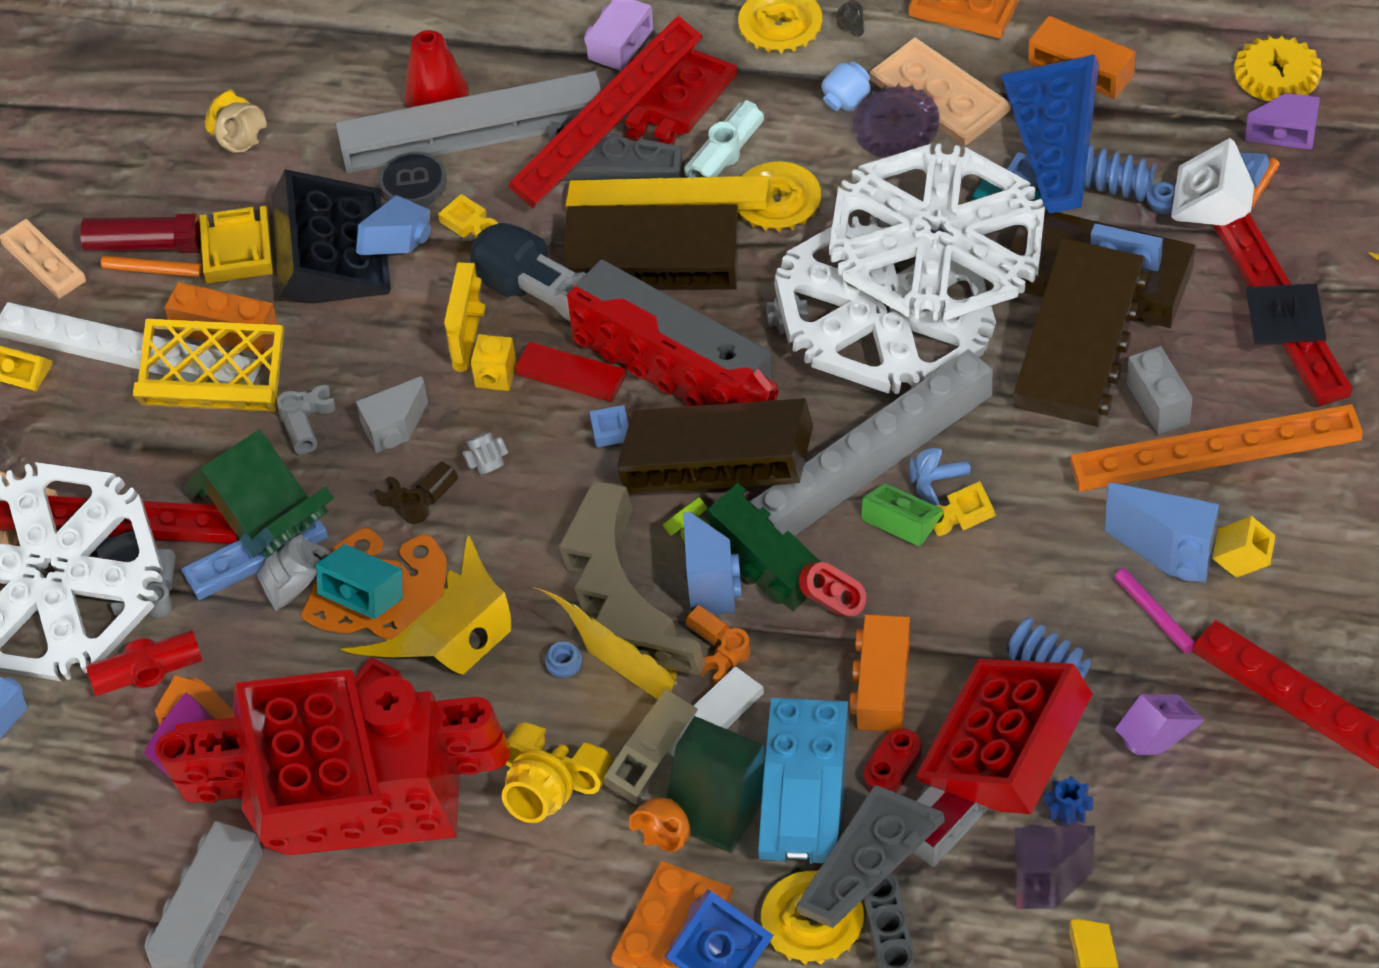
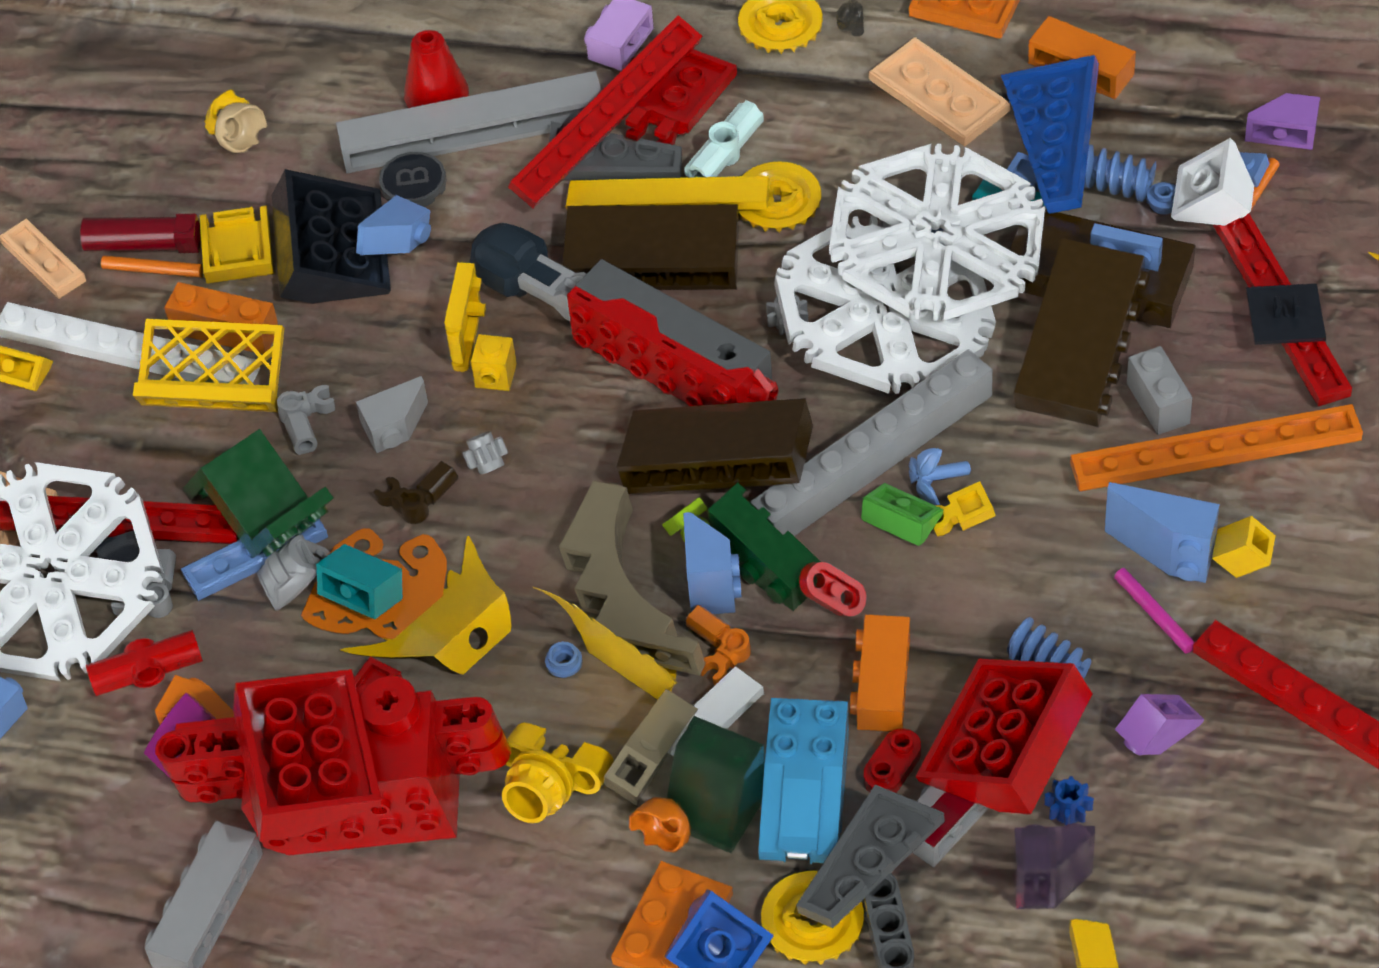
yellow plate [438,194,498,239] -> none
red tile [515,342,626,402] -> none
medium blue plate [589,405,629,448] -> none
light blue head [821,61,870,111] -> none
clear purple gear [853,83,940,158] -> none
yellow gear [1234,34,1322,102] -> none

